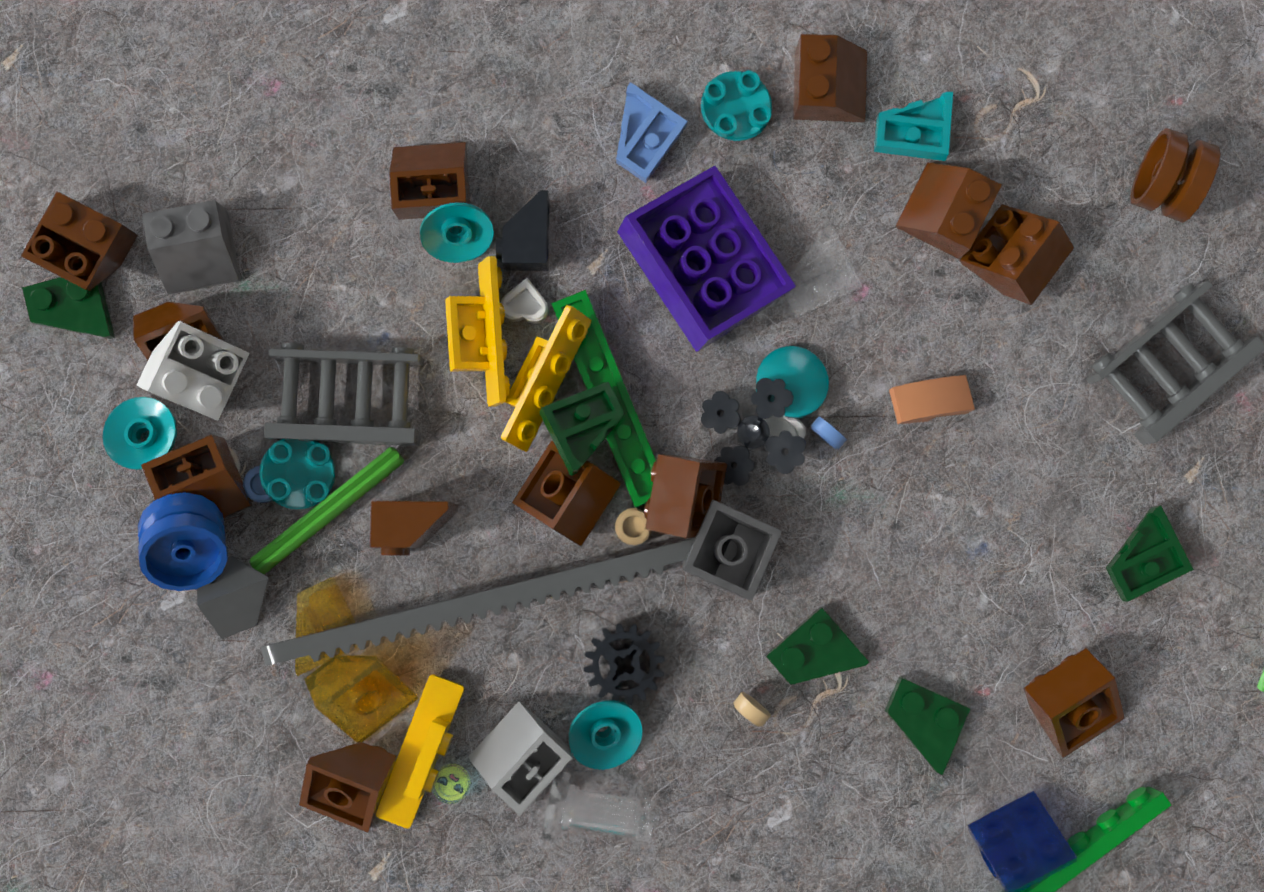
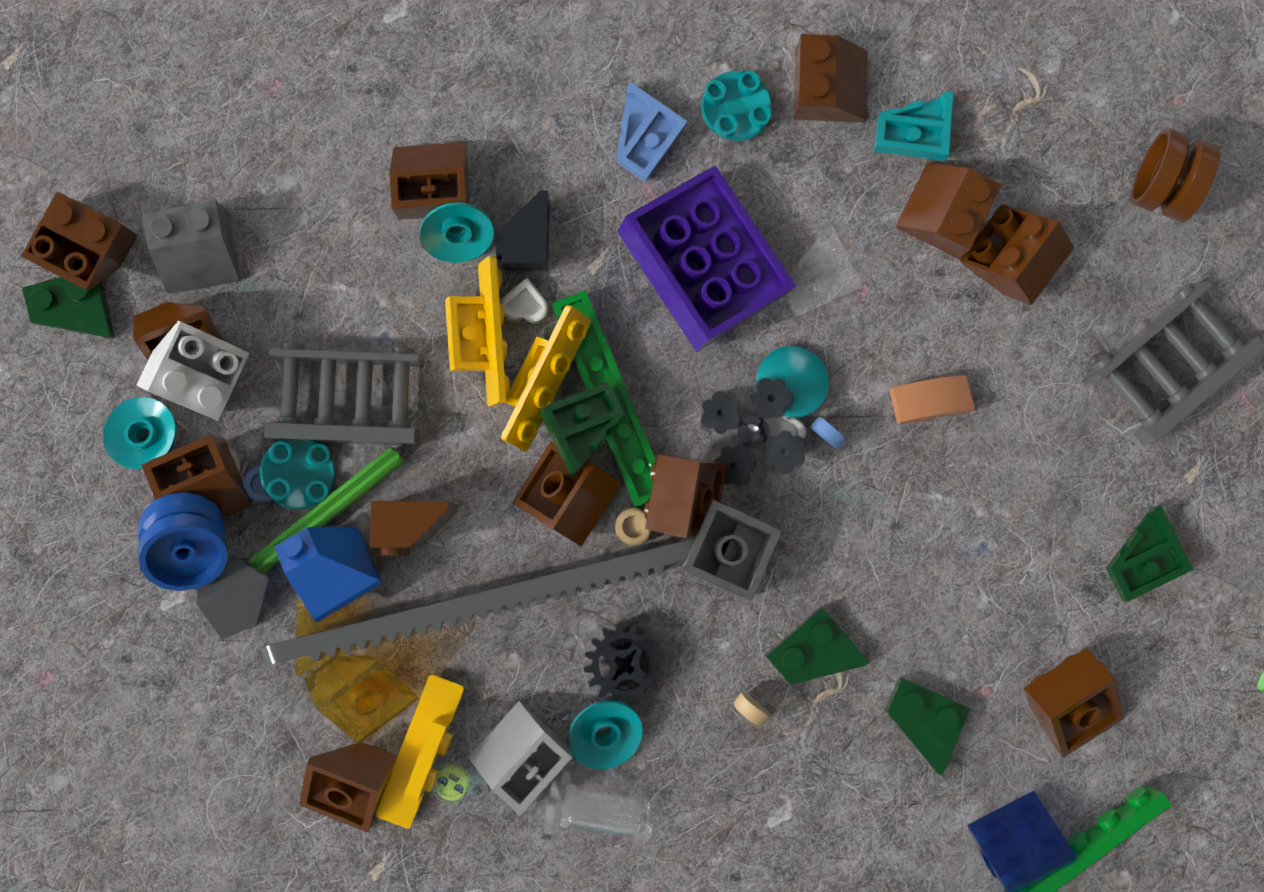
none -> blue slope [274,527,383,623]

